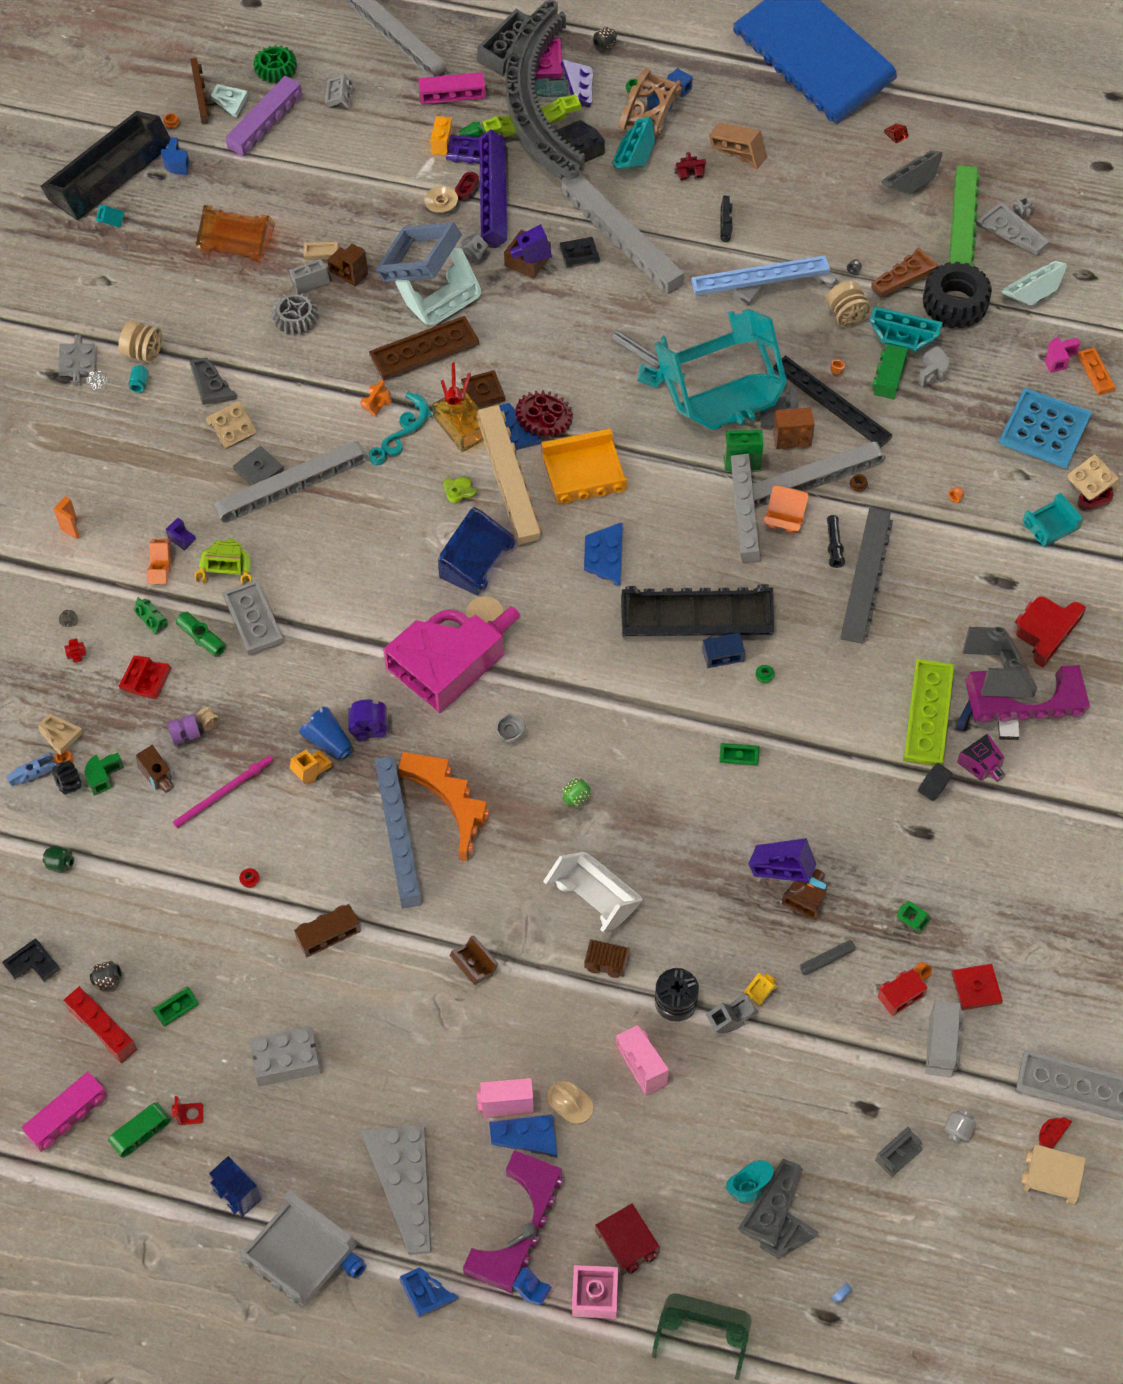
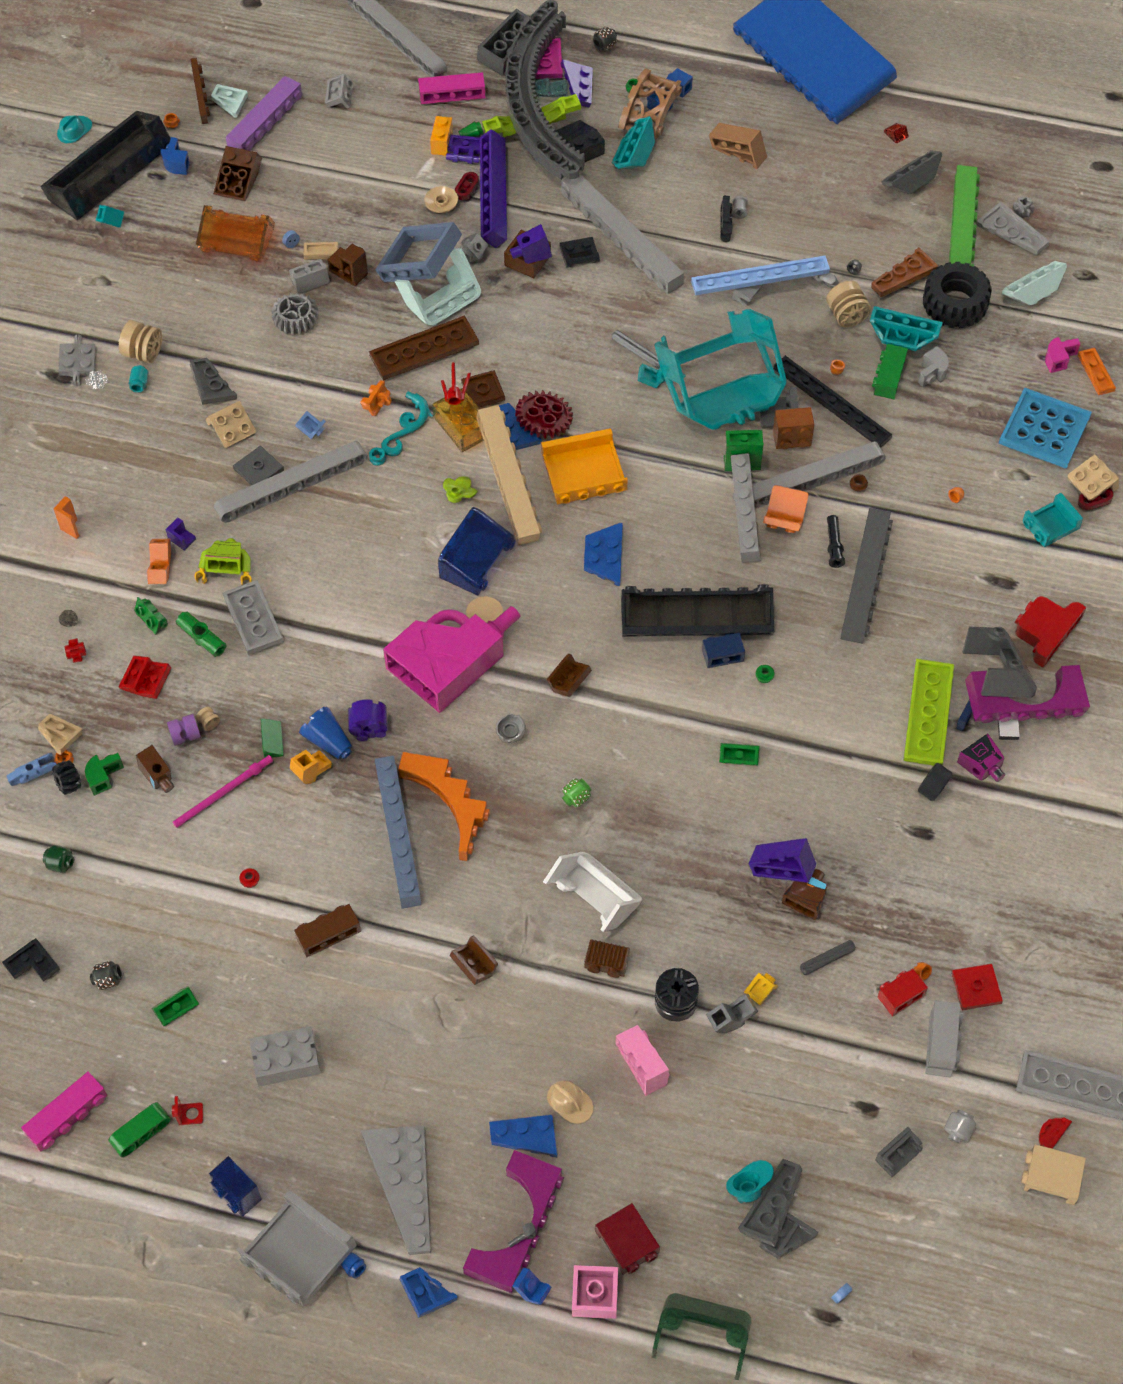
red arch [63,986,137,1063] -> none
green gear [253,44,297,84] -> none
bright pink brick [477,1078,534,1118] -> none
dark red hips [674,152,706,181] -> none
green brick [896,900,932,935] -> none
none -> teal piece [57,115,93,143]
none -> reddish brown slope [213,146,262,201]
none -> green slope [260,718,284,758]
none -> medium blue tile [282,230,300,248]
none -> medium blue bracket [295,411,326,439]
none -> reddish brown bracket [547,653,592,697]
none -> light grey bush [732,196,748,219]

